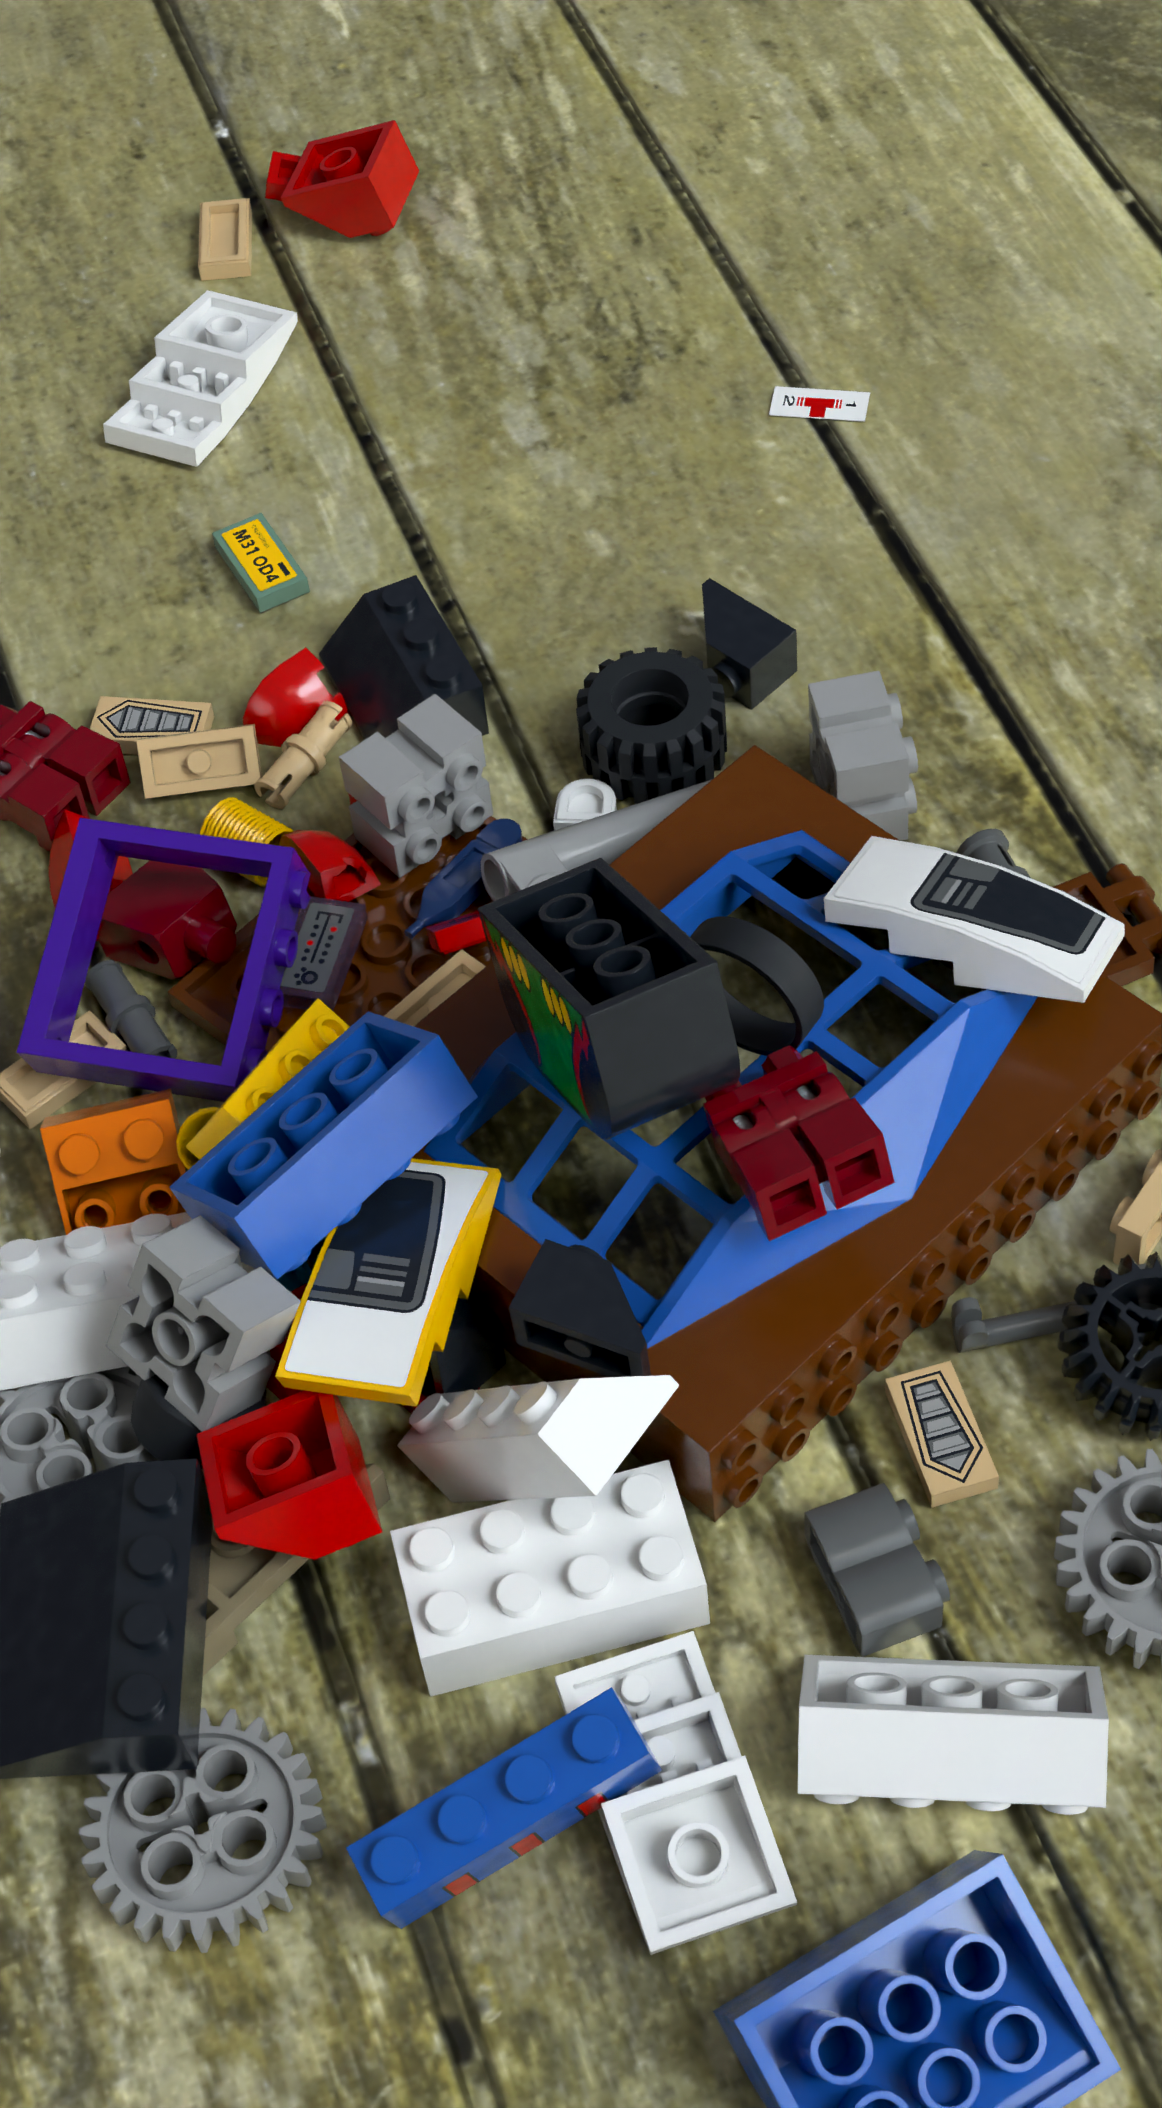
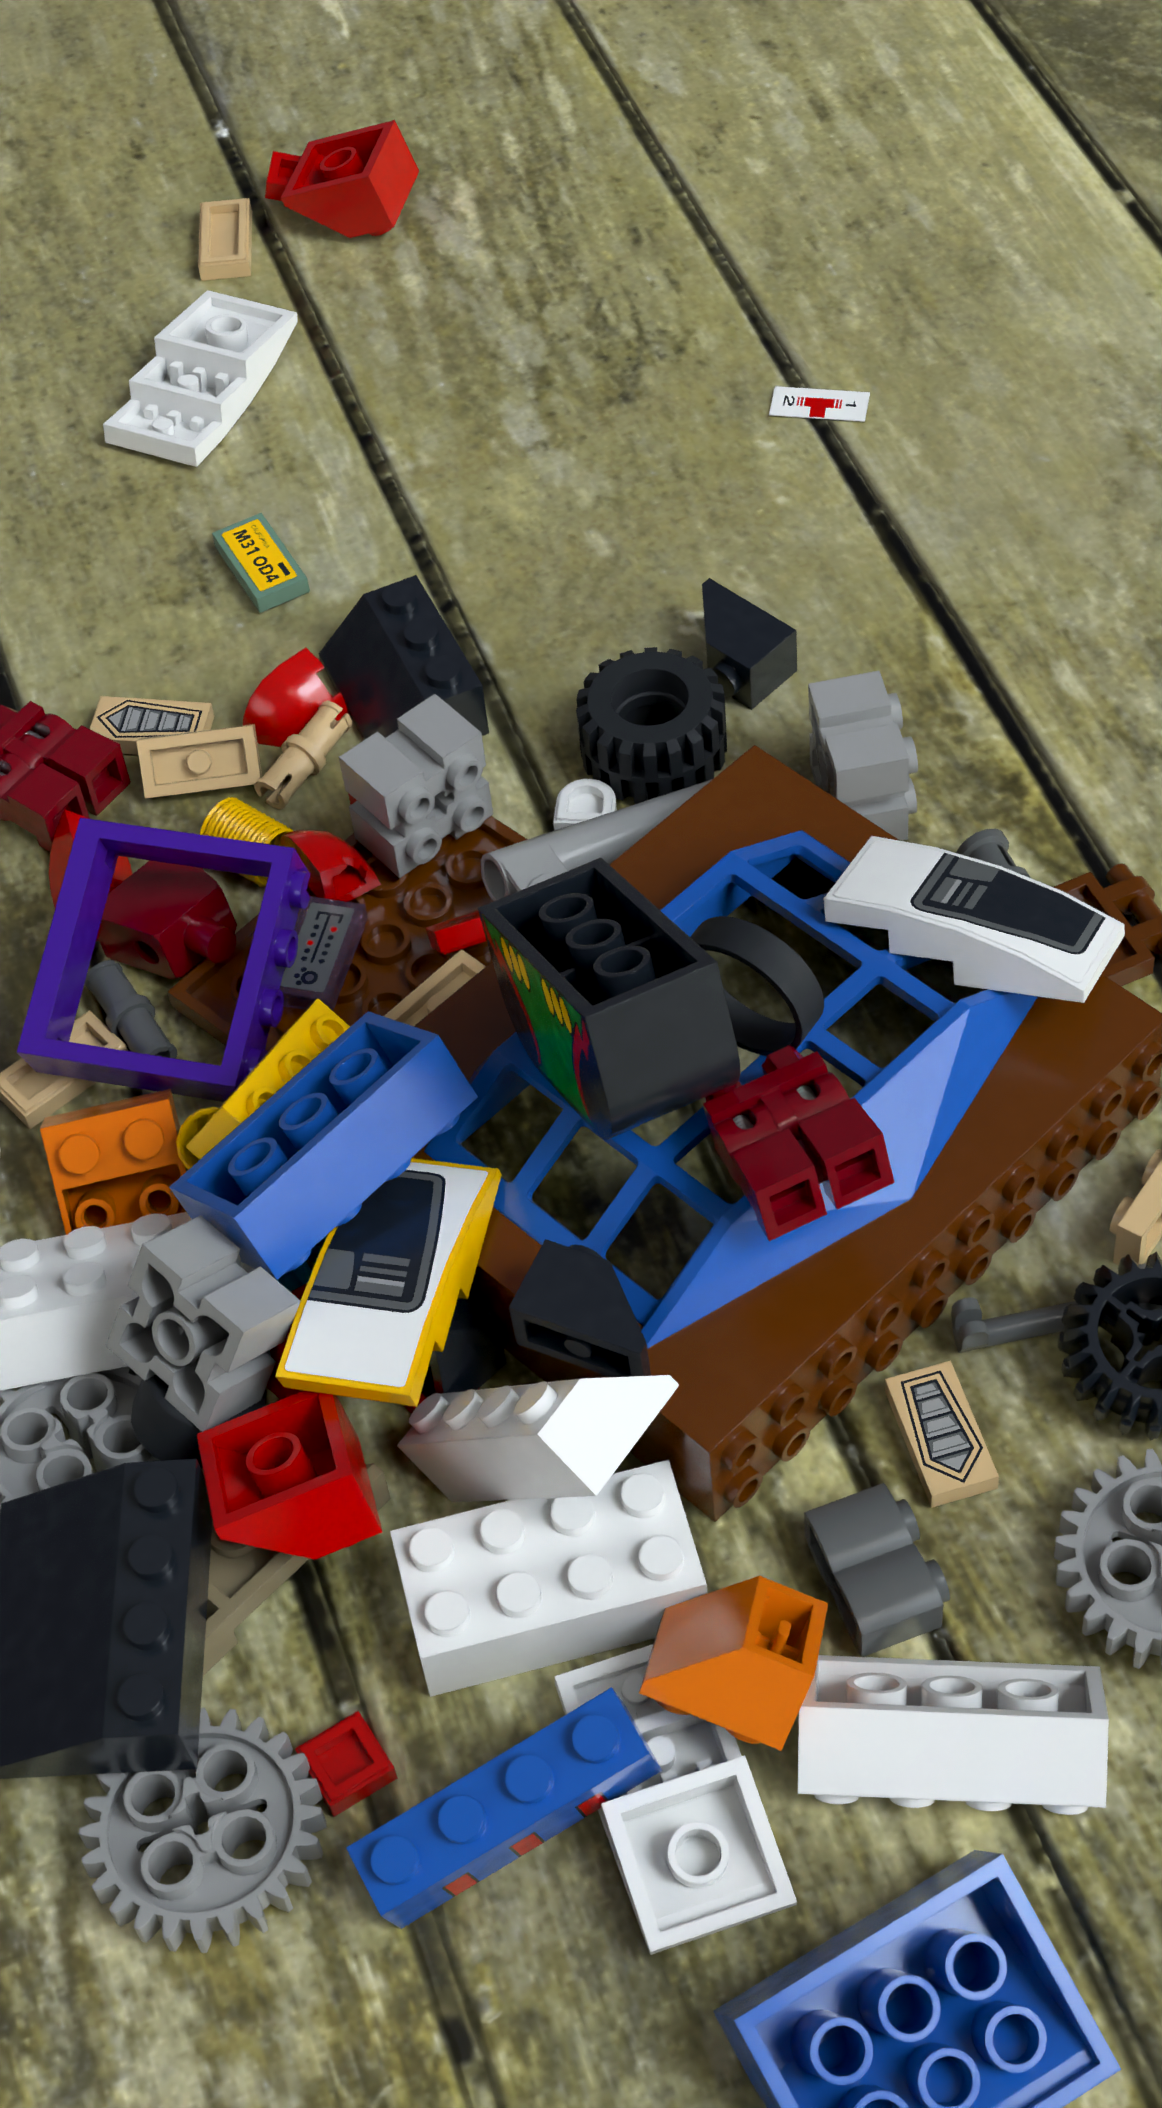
dark blue piece [405,818,523,939] -> none
none -> red tile [295,1711,398,1817]
none -> orange slope [639,1576,828,1751]

